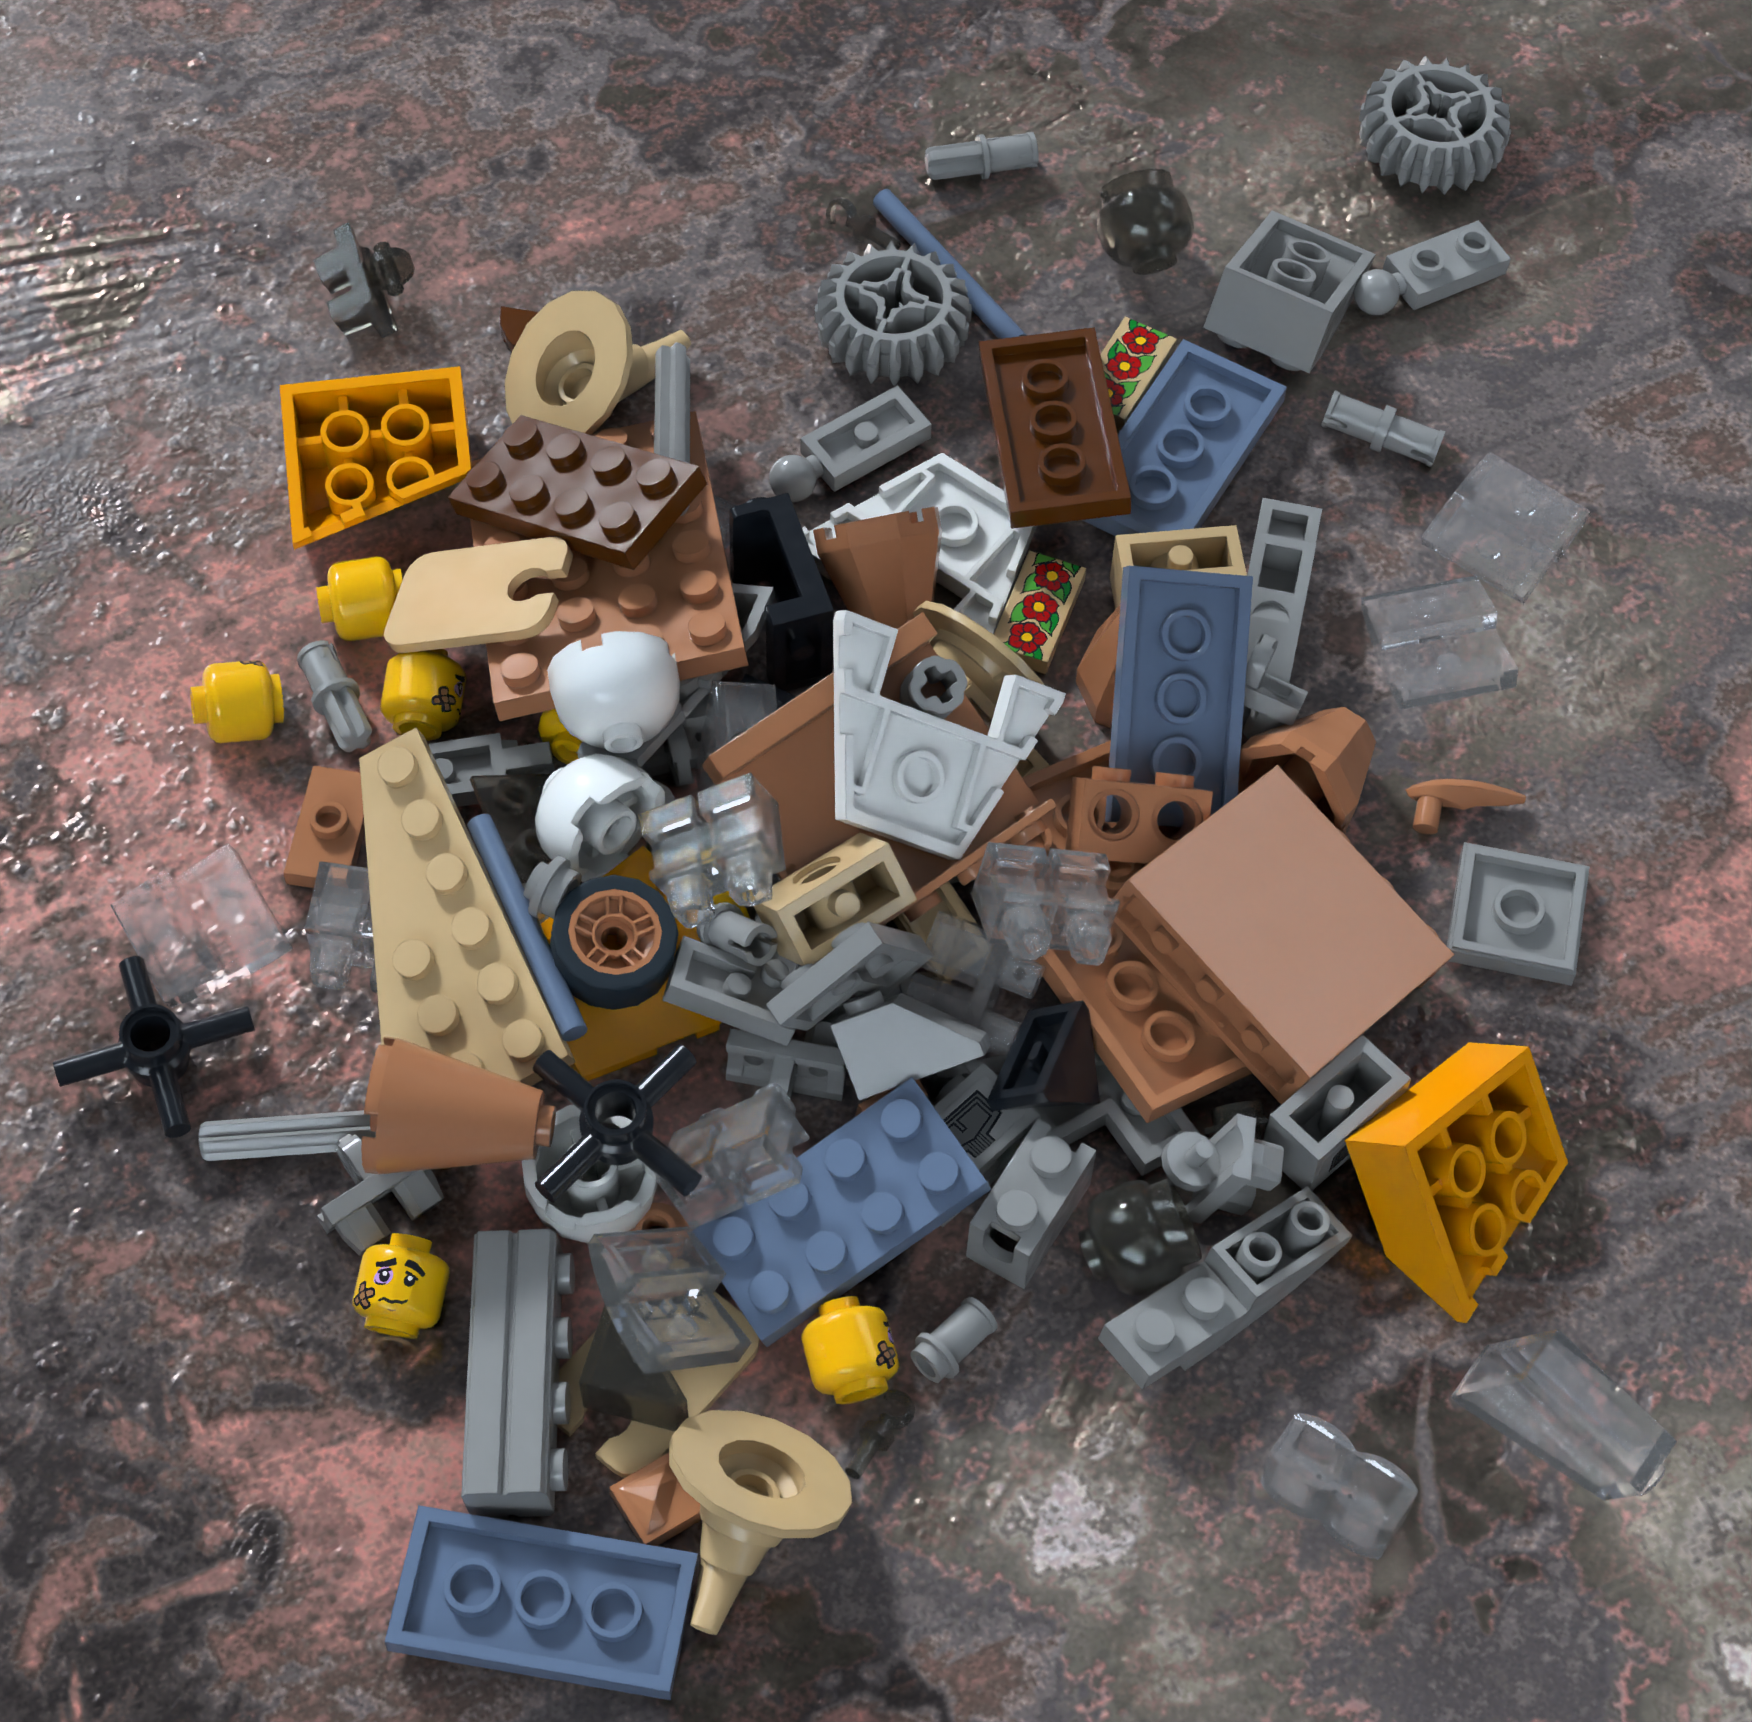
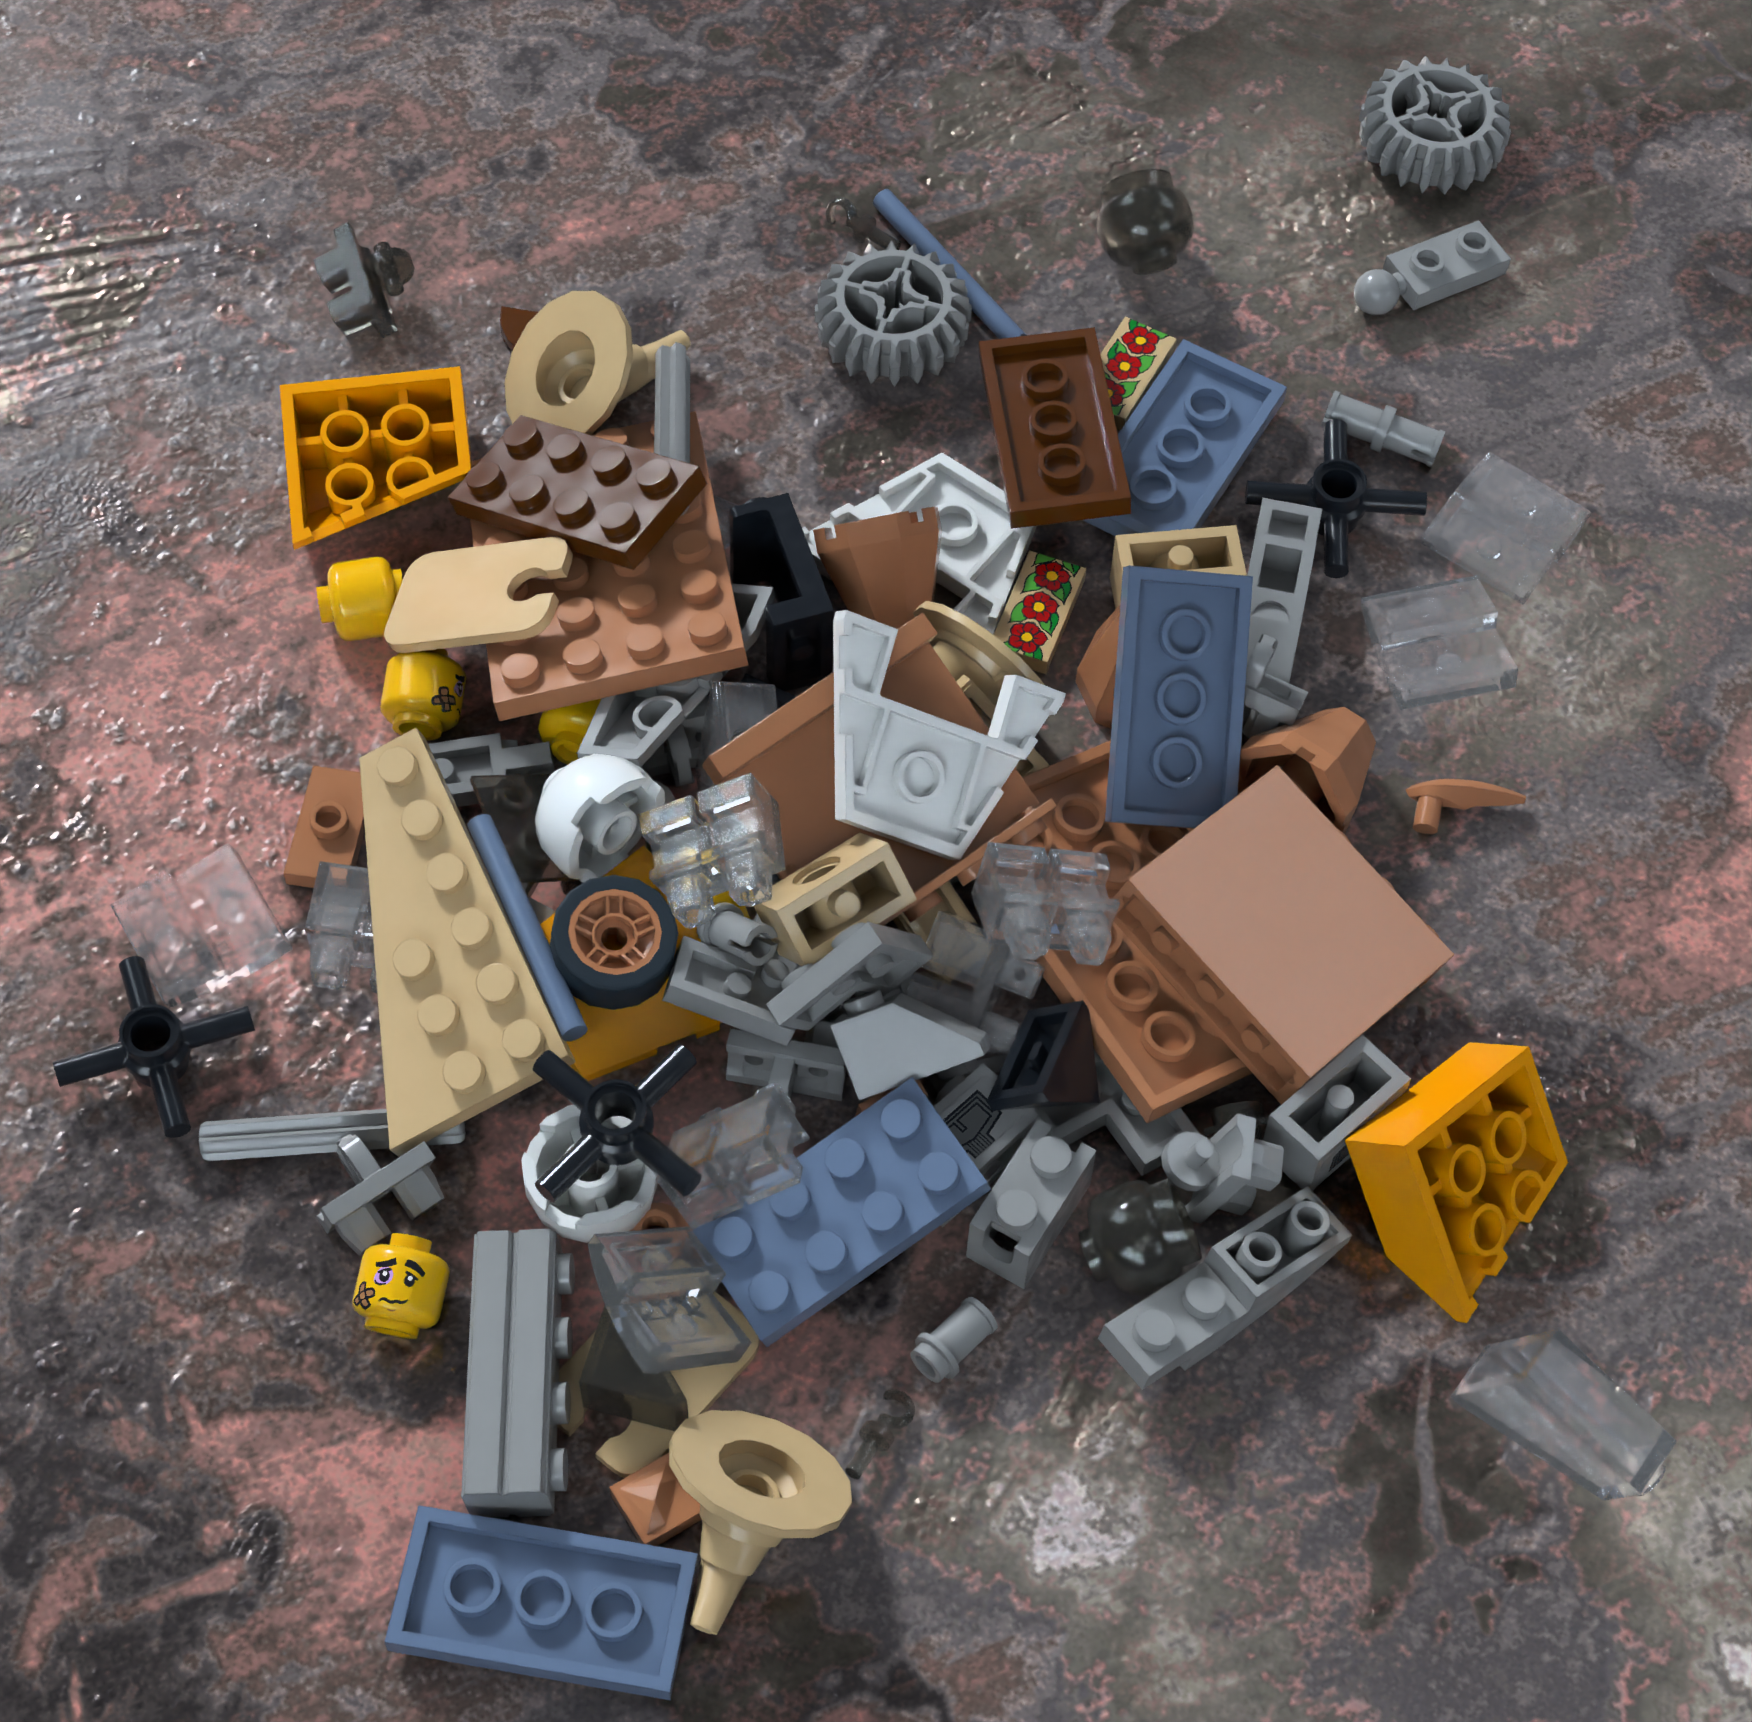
yellow head [190,660,284,743] -> none
light grey axle [297,640,372,753] -> none
nougat cone [361,1036,556,1175] -> none
light grey plate [524,856,582,919] -> none
white cylinder [547,631,680,753] -> none
light grey plate [769,385,932,502] -> none
yellow head [801,1296,899,1404] -> none
light grey bush [899,655,967,719] -> none
light grey axle [925,131,1039,180] -> none
nougat brick [1065,766,1213,864] -> none
light grey slope [1203,210,1376,373] -> none
clear brick [1260,1413,1418,1559] -> none
light grey tile [1446,842,1590,986] -> none
none -> black bar [1245,419,1427,579]

